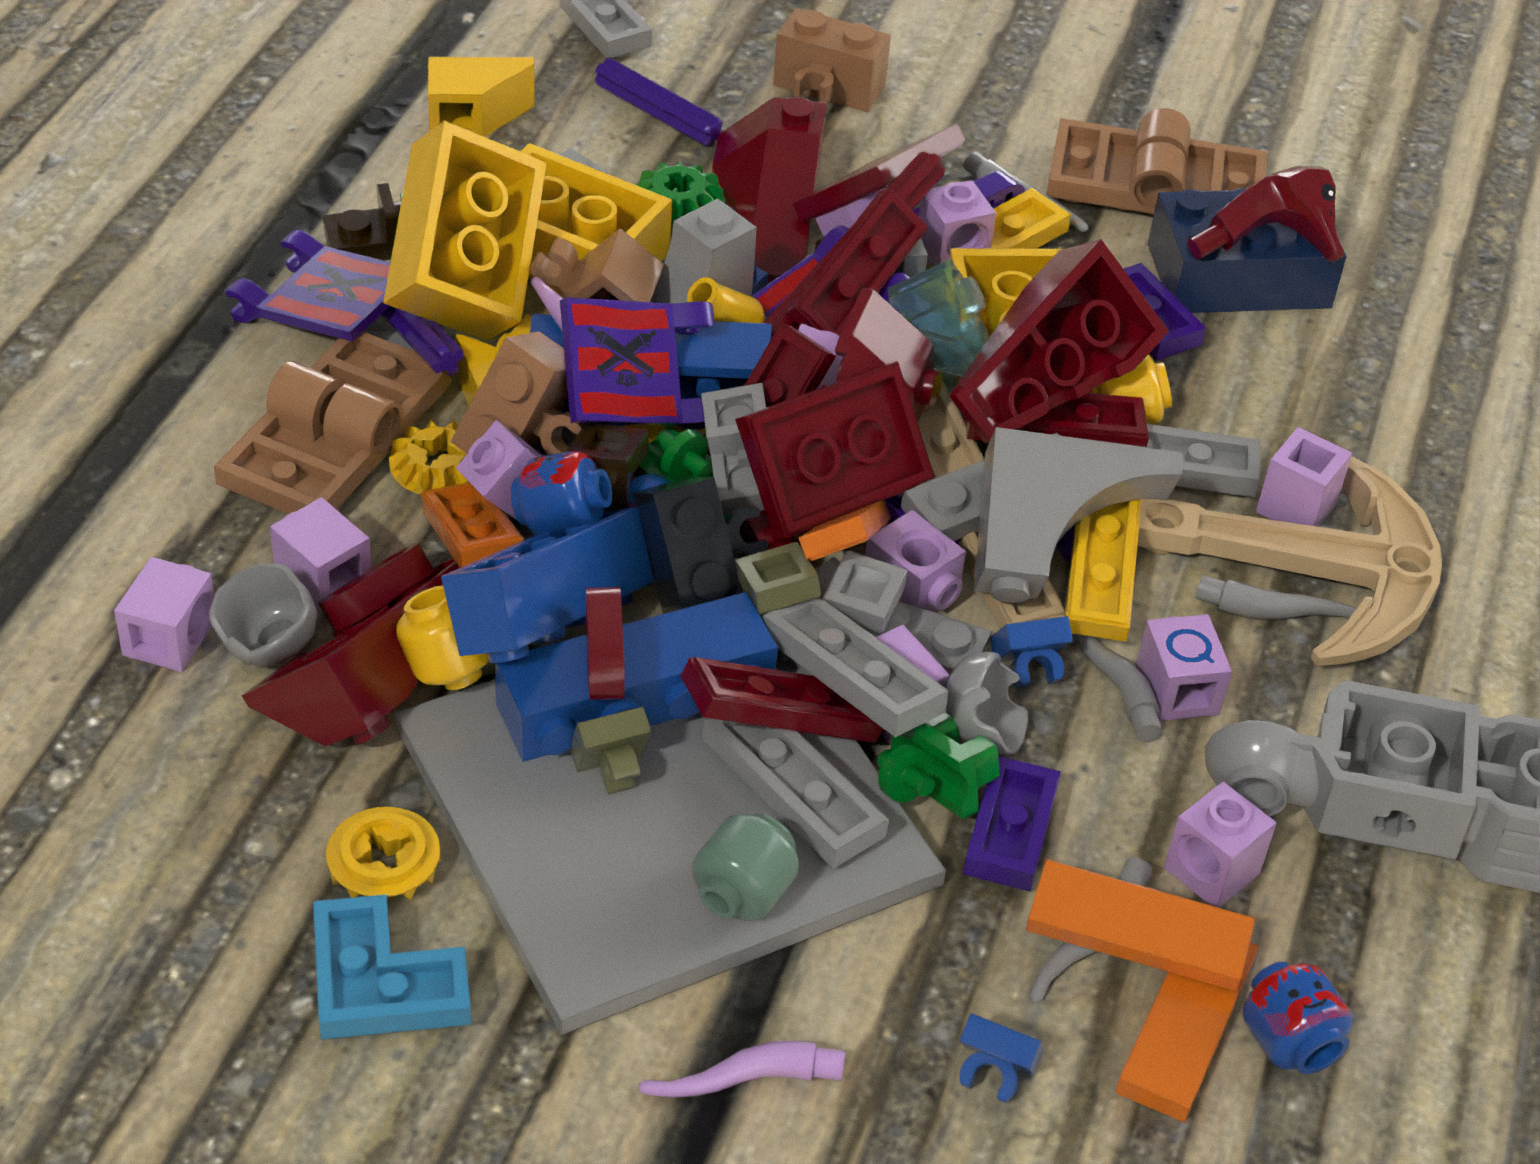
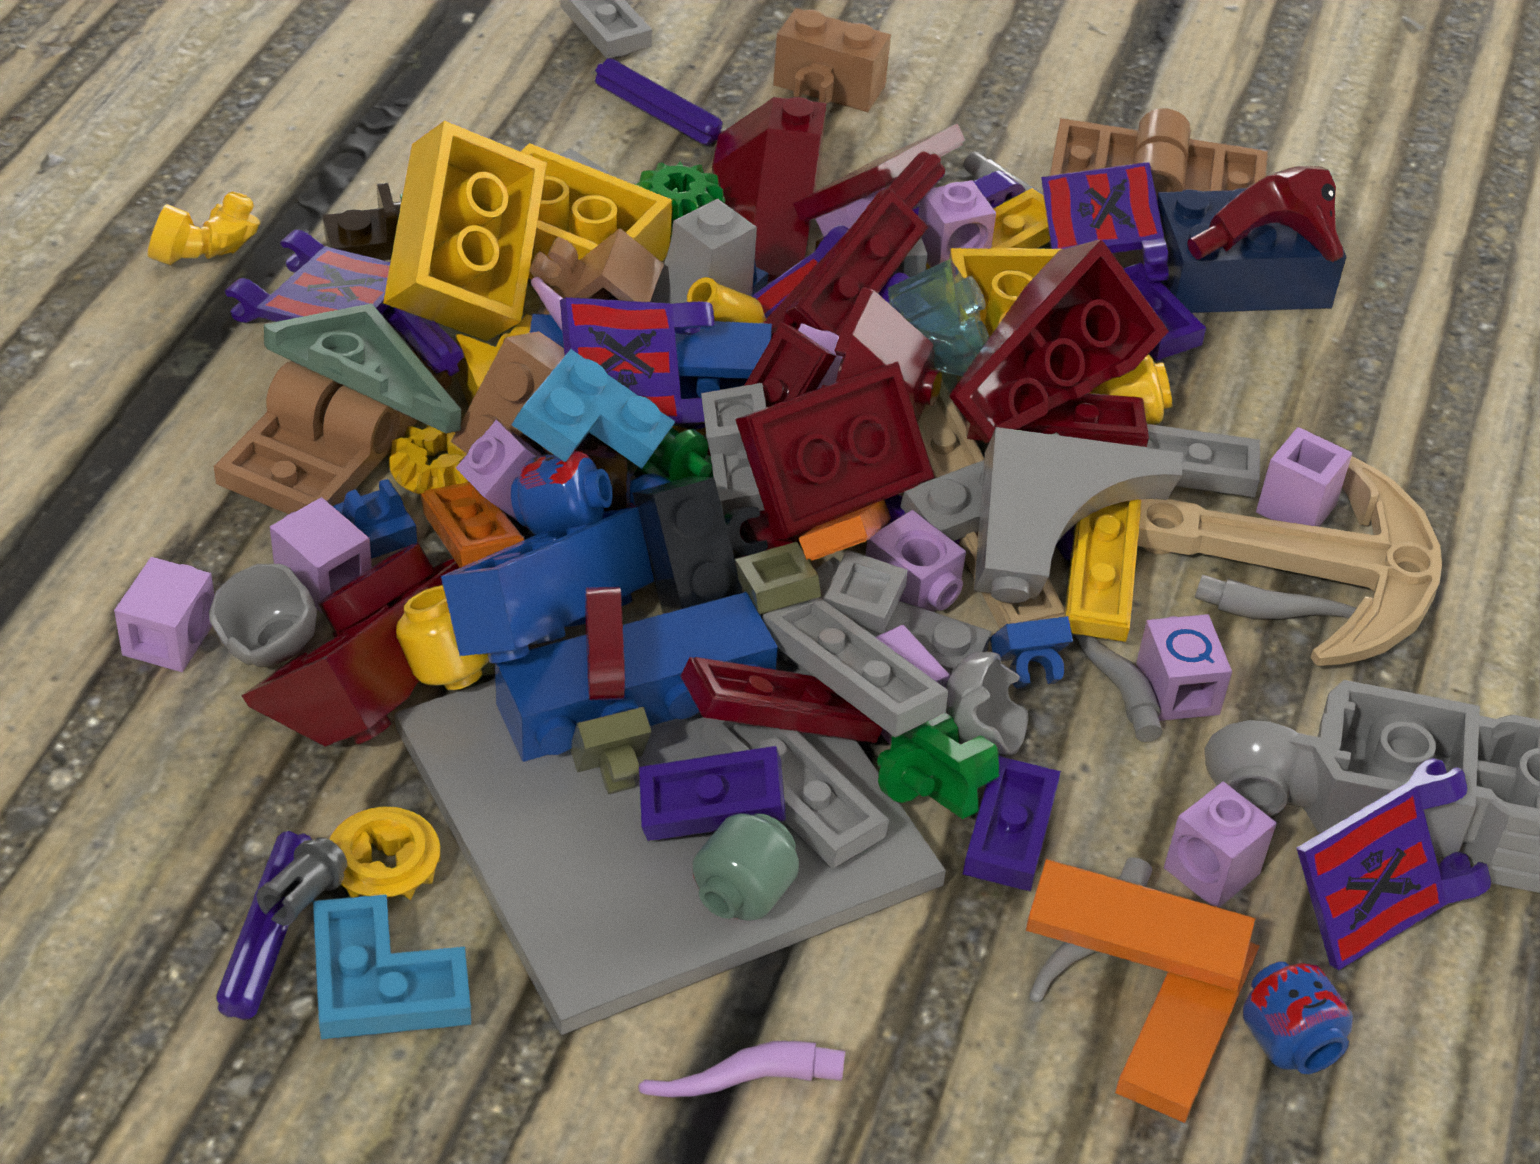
yellow slope [428,57,535,137] -> none
blue tile [960,1013,1045,1104] -> none
none -> yellow arm [147,191,260,265]
none -> dark purple axle [216,831,313,1020]
none -> dark grey pin [256,837,347,925]
none -> sand green wing [264,303,461,434]
none -> blue tile [333,479,417,559]
none -> dark azure plate [511,349,675,469]
none -> dark purple plate [639,746,786,841]
none -> flag [1041,162,1169,282]
none -> dark purple flag [1296,758,1491,970]

